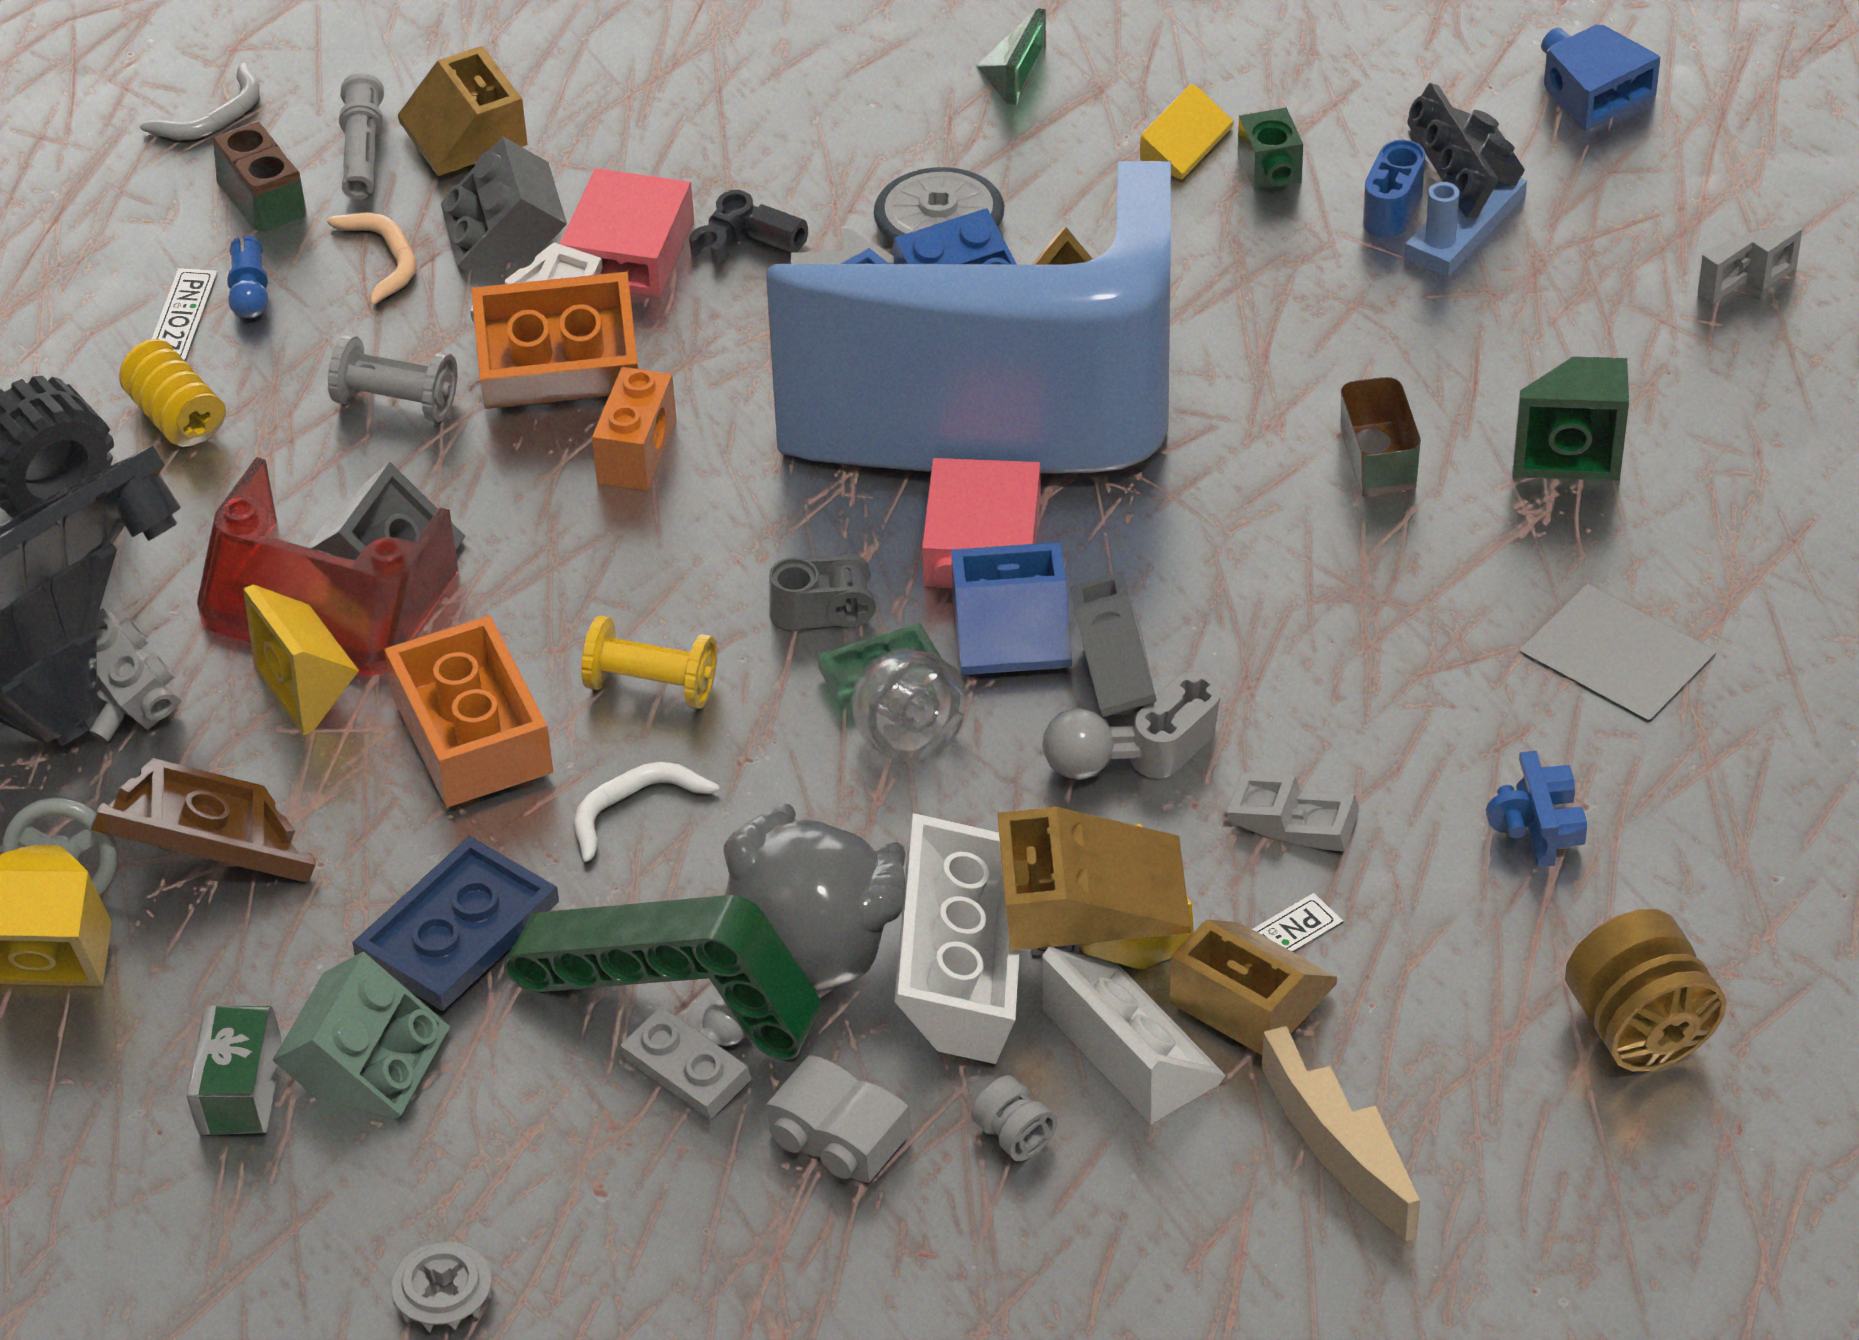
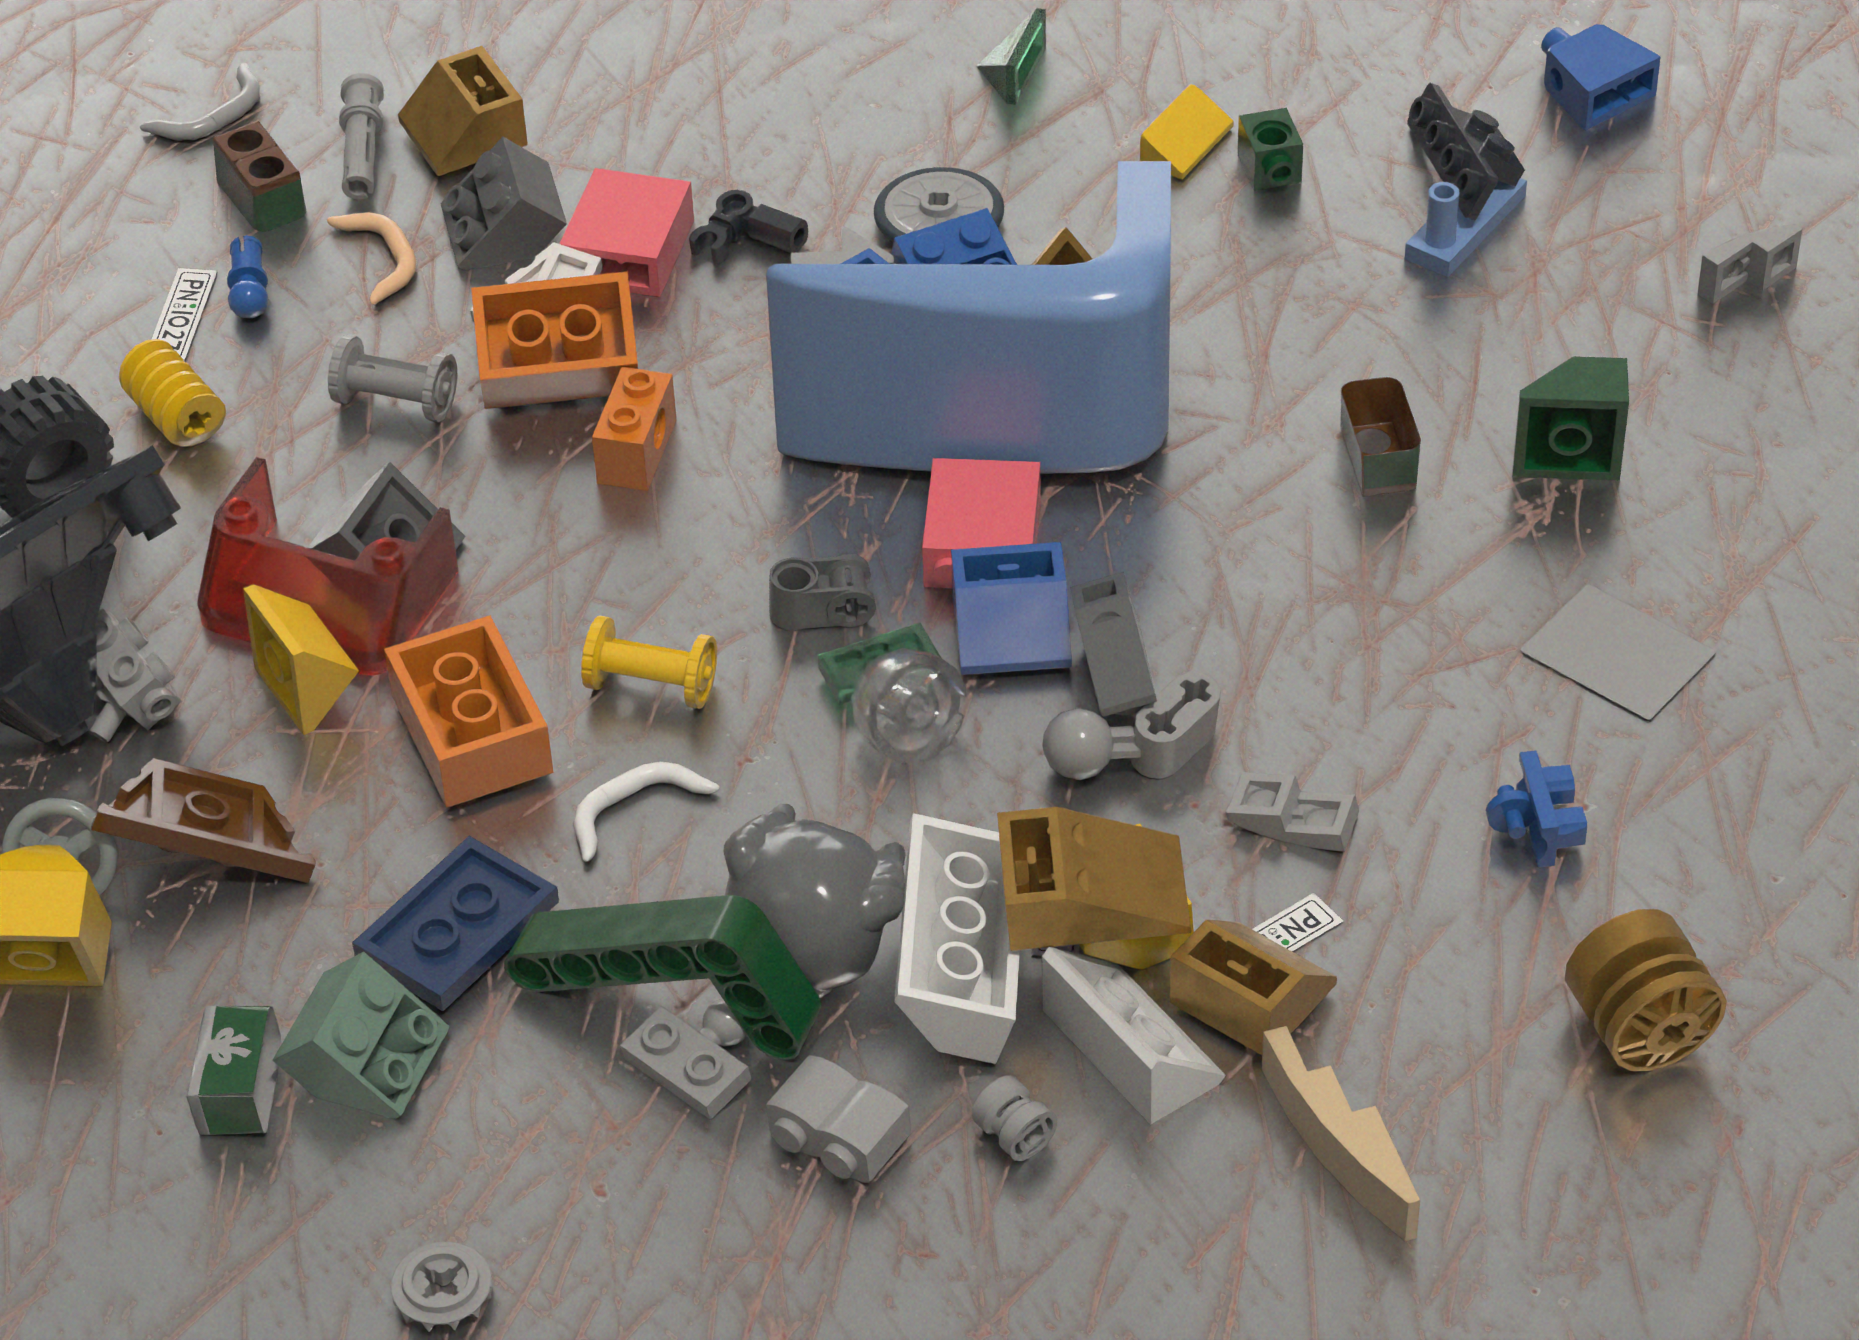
blue beam [1363,139,1425,238] -> none

